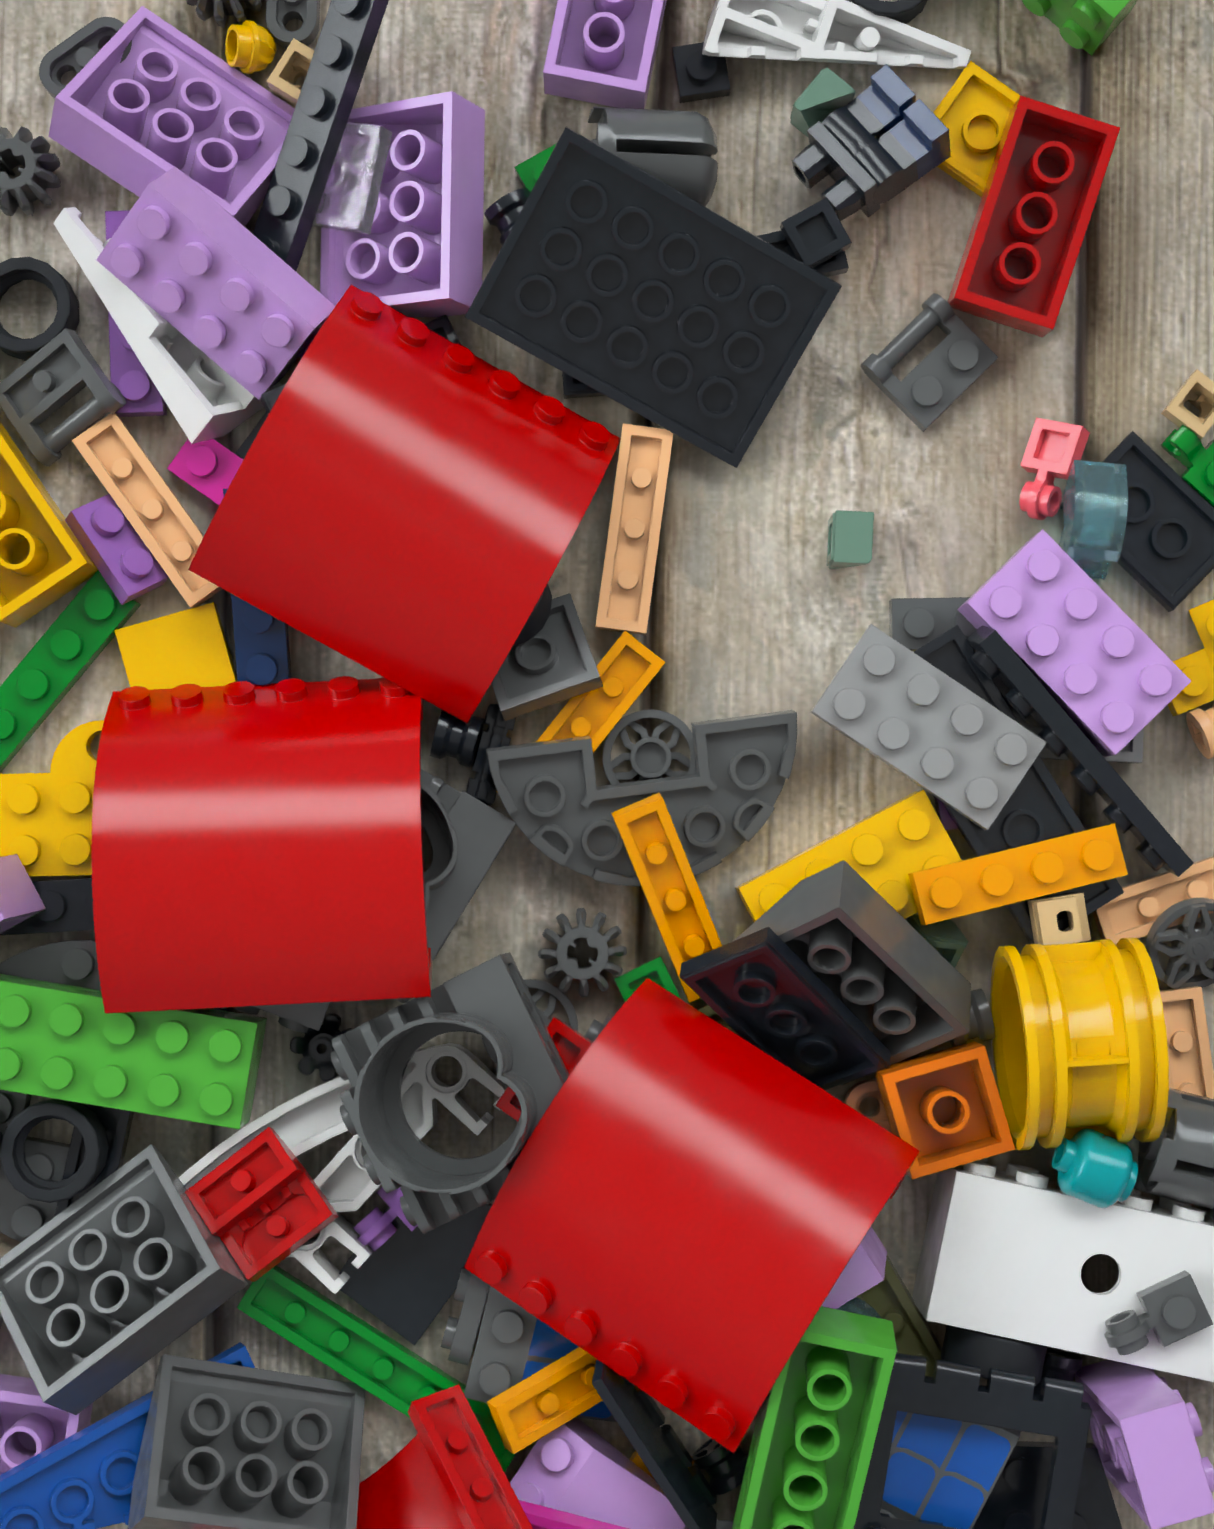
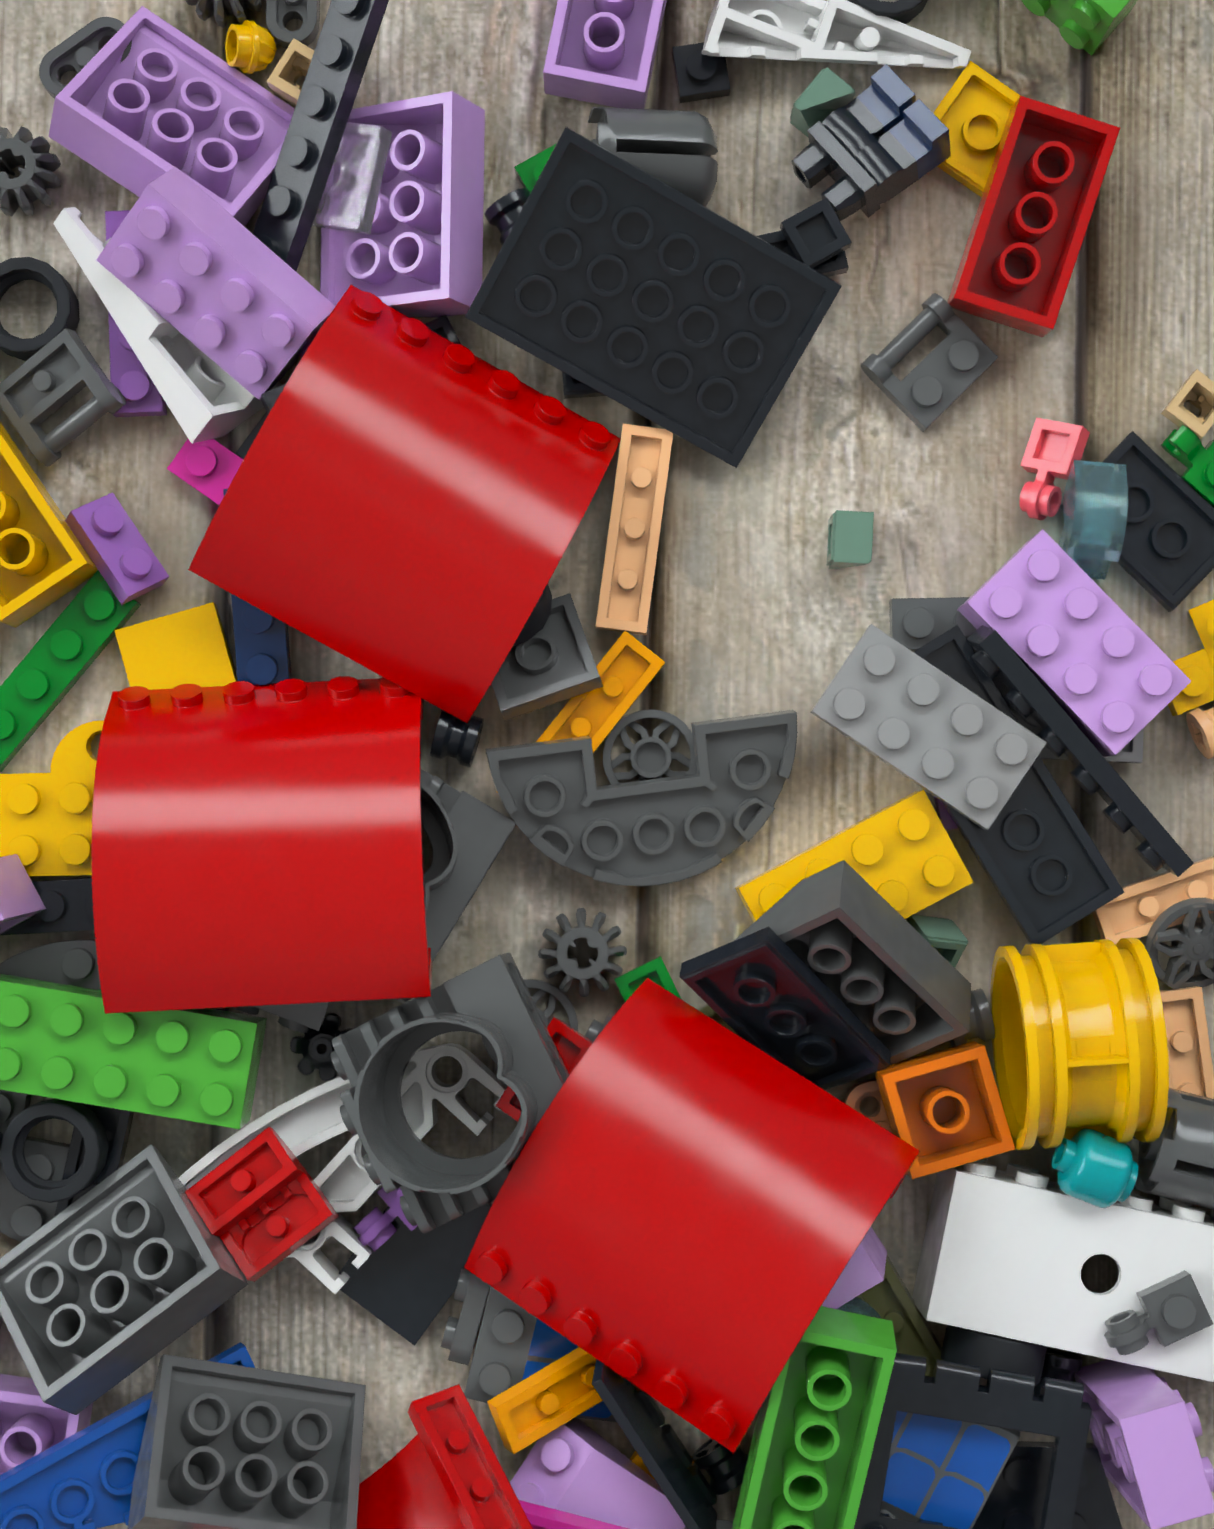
light nougat plate [72,413,222,608] -> none
green plate [236,1265,516,1472] -> none
black axle [465,704,517,805] -> none
light orange plate [611,793,722,1003] -> none
light orange plate [908,823,1128,925] -> none
tan piece [1028,892,1091,945] -> none

